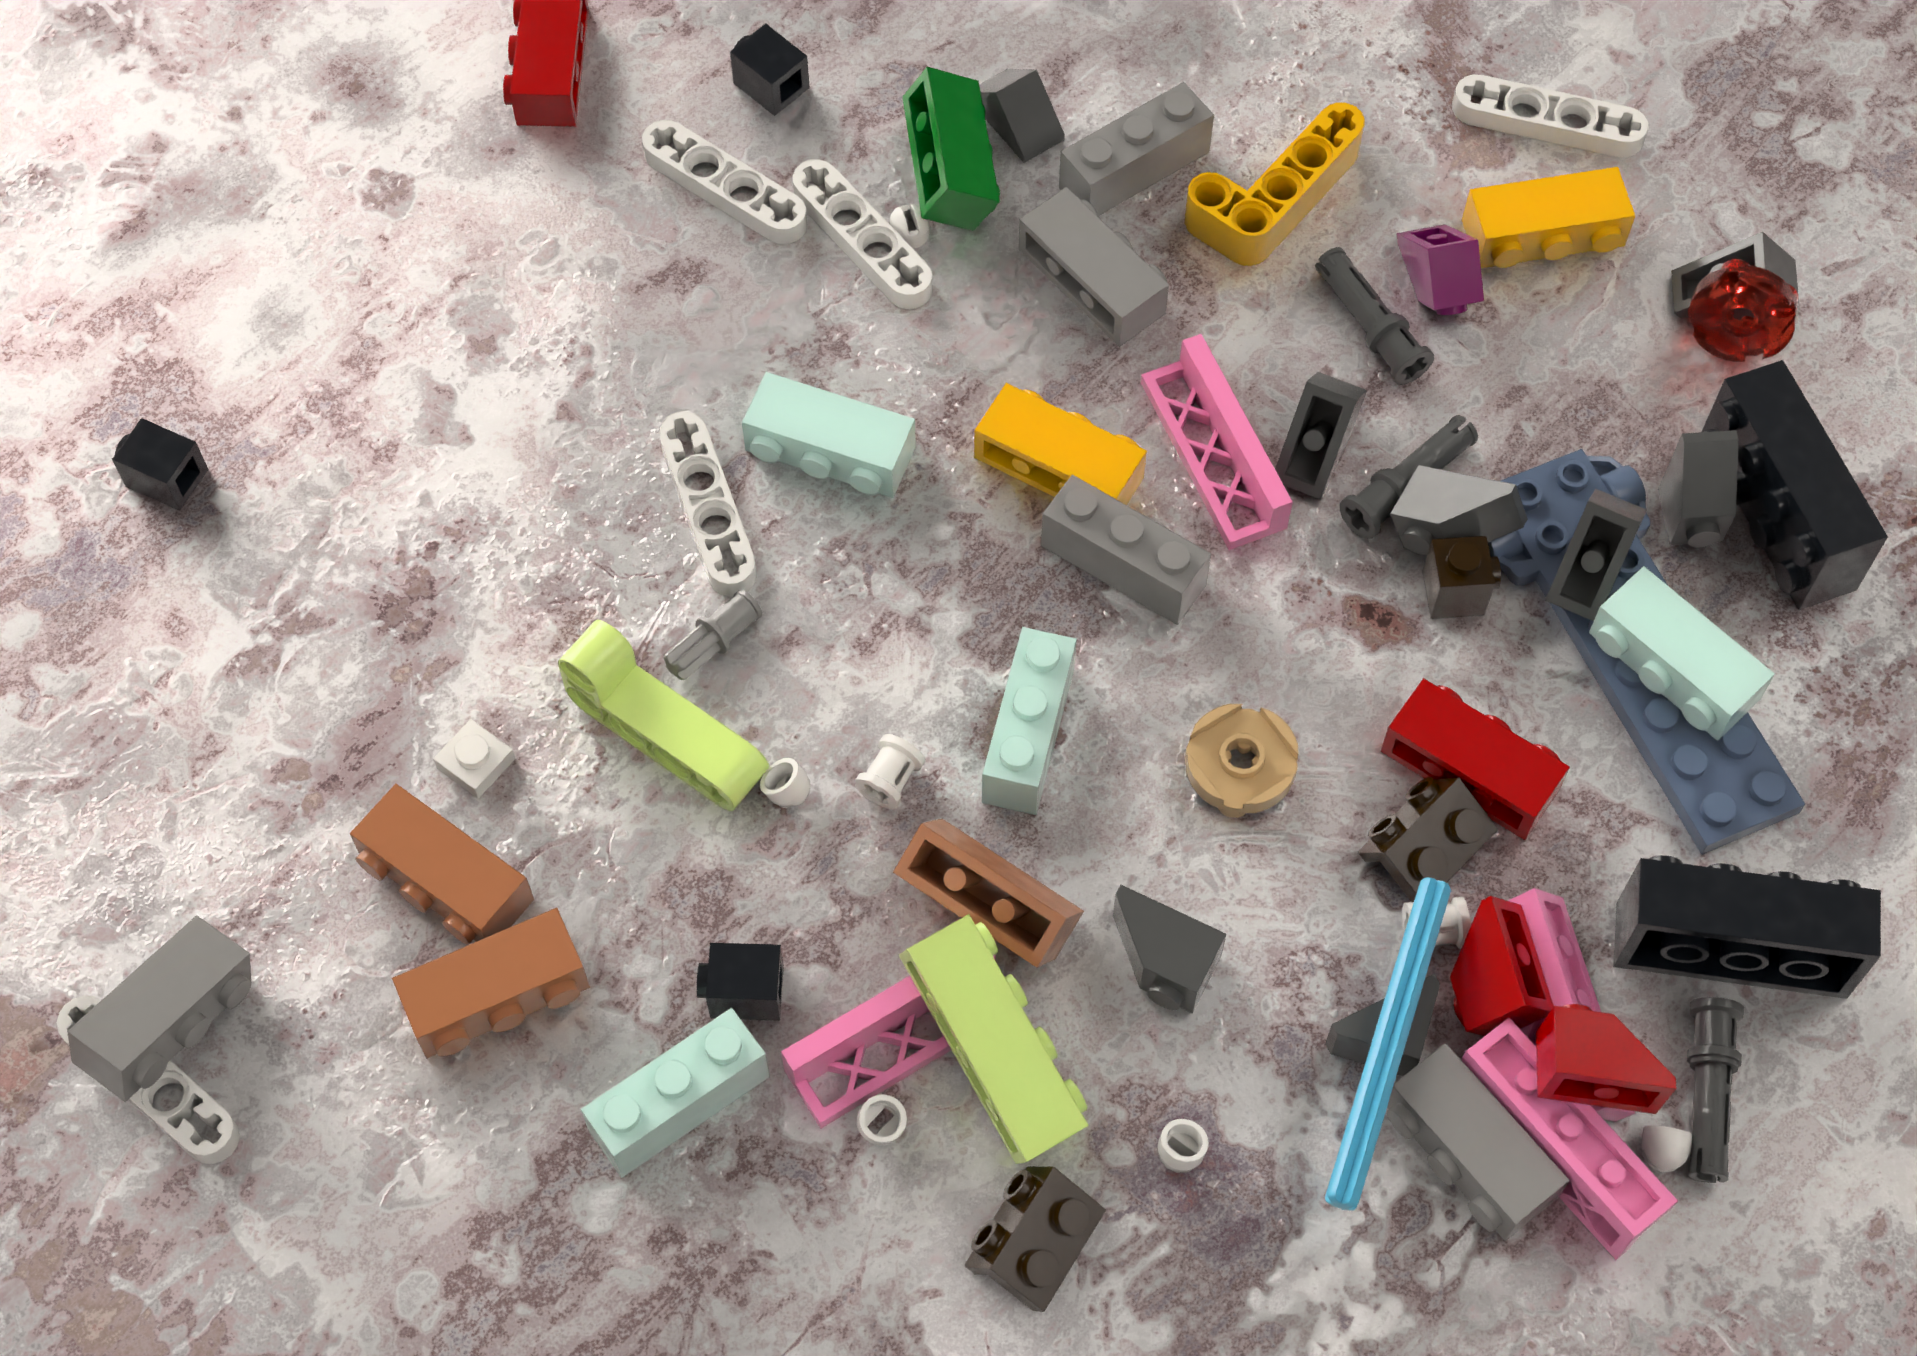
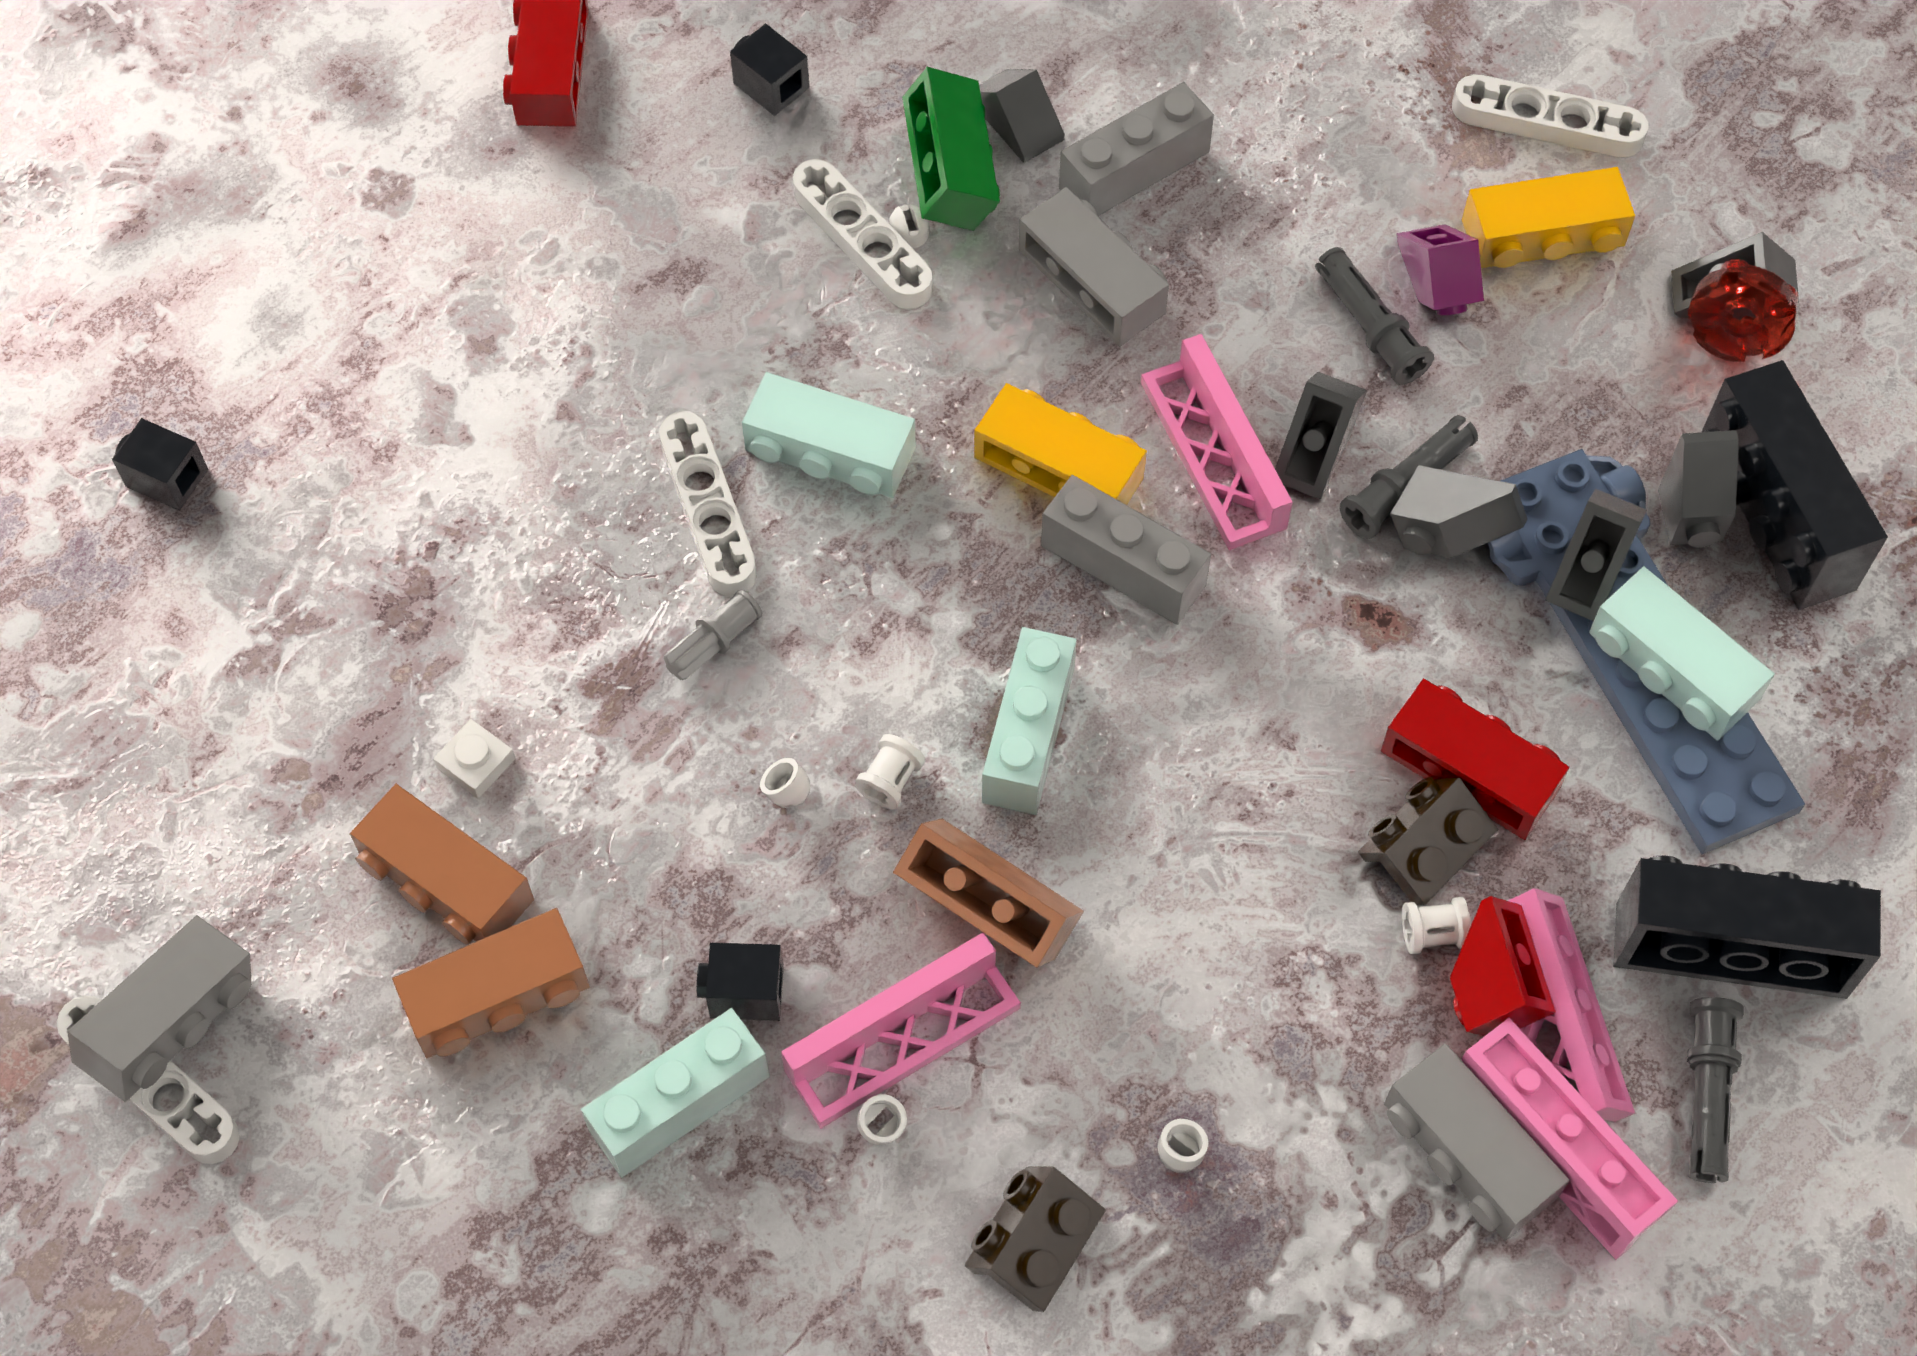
yellowish green beam [558,619,770,811] -> none
white beam [642,120,807,244] -> none
yellowish green brick [899,914,1089,1164] -> none
dark grey slope [1113,884,1226,1014] -> none
yellow beam [1184,102,1365,266] -> none
tan plate [1185,704,1298,818] -> none
medium azure axle [1325,877,1451,1211] -> none
dark grey slope [1325,974,1441,1076] -> none
dark brown brick [1422,536,1501,619] -> none
red slope [1536,1004,1677,1114] -> none
white hinge [1641,1125,1692,1172] -> none

